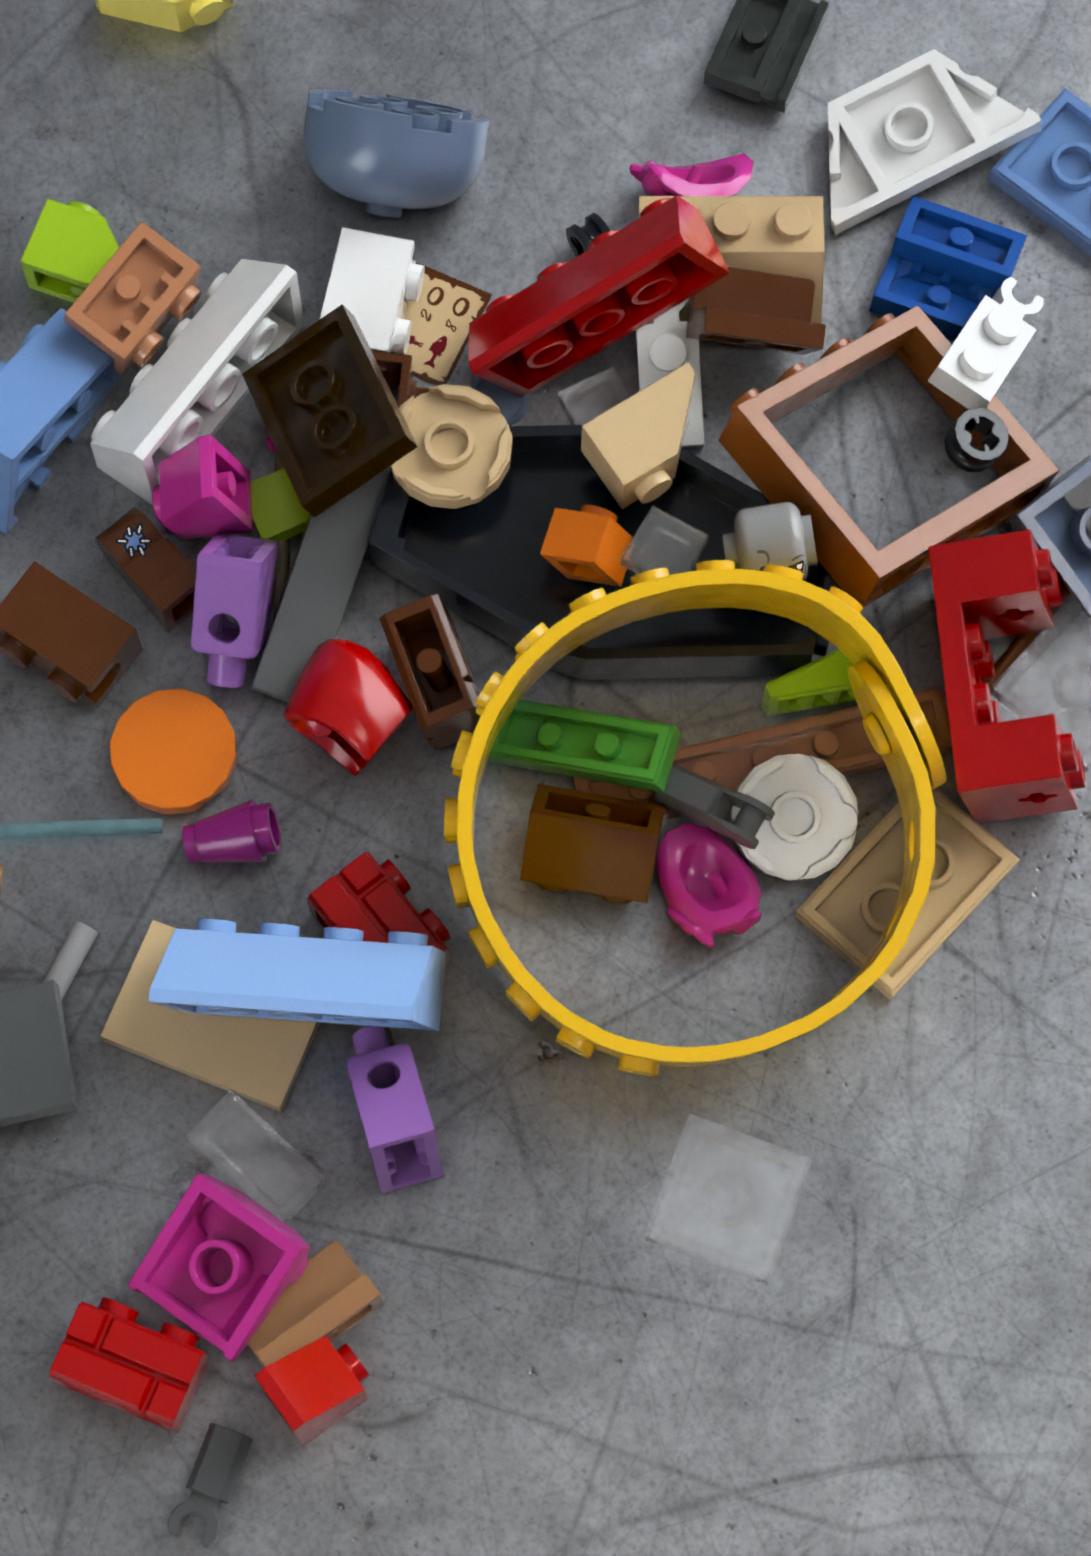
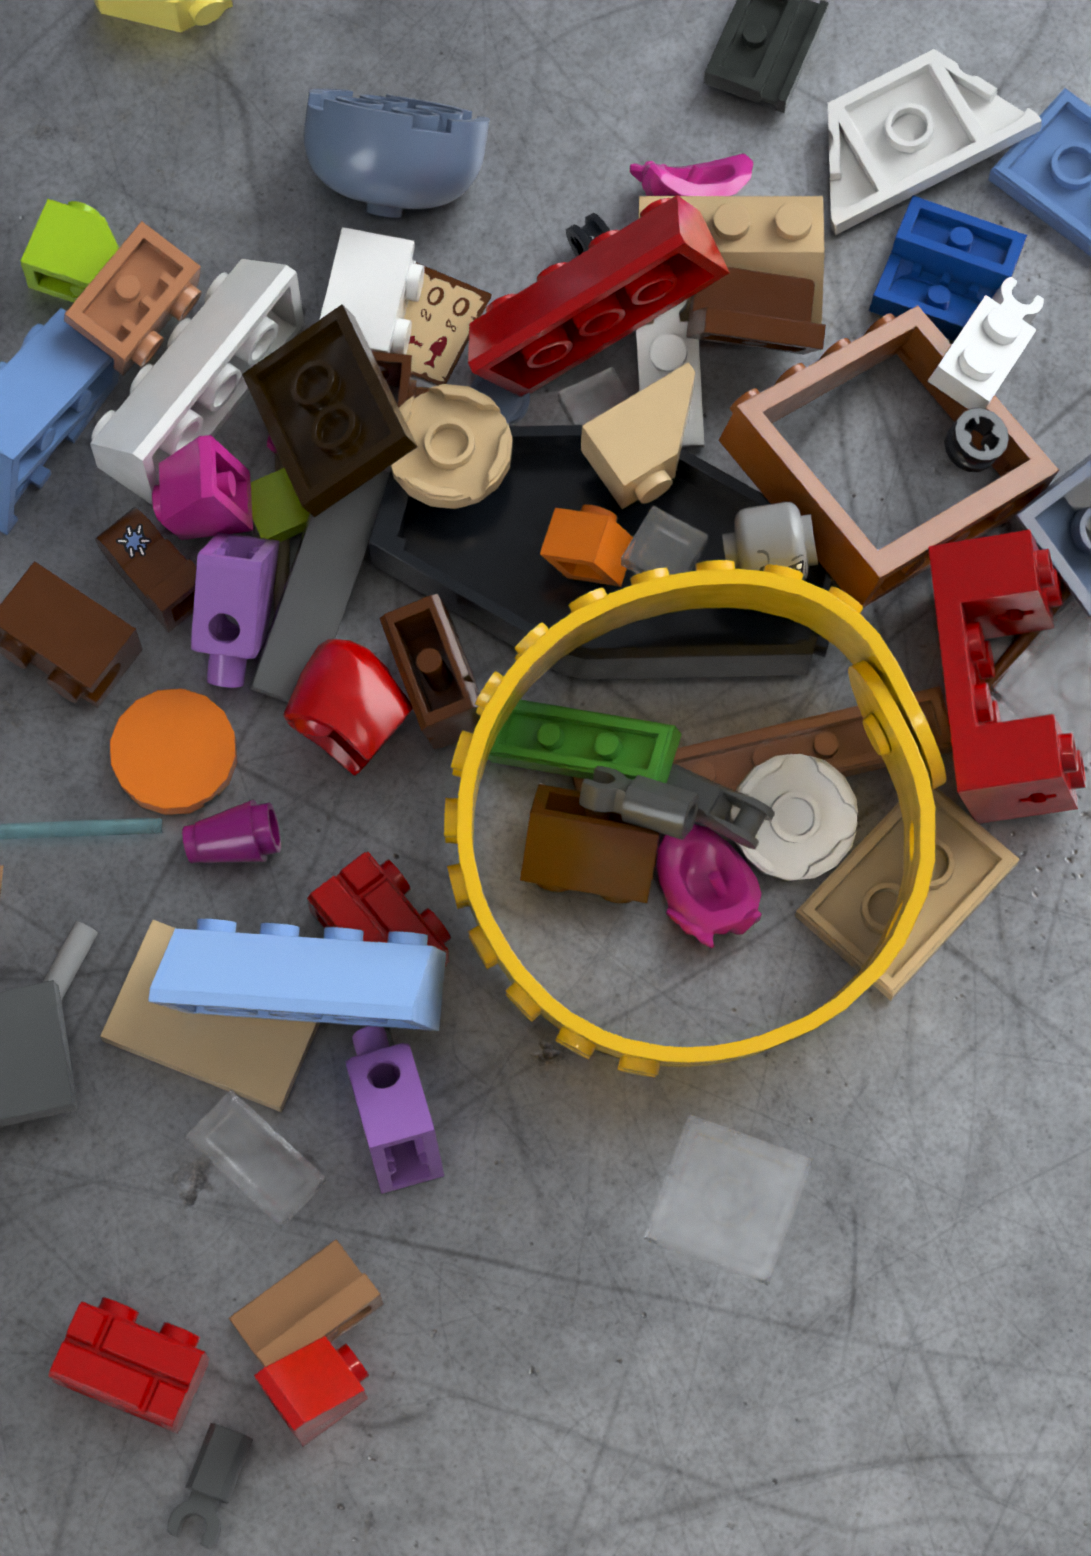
dark pink slope [127,1173,311,1361] -> none
lime slope [761,650,856,717] -> none
none -> dark grey bar [579,766,699,840]

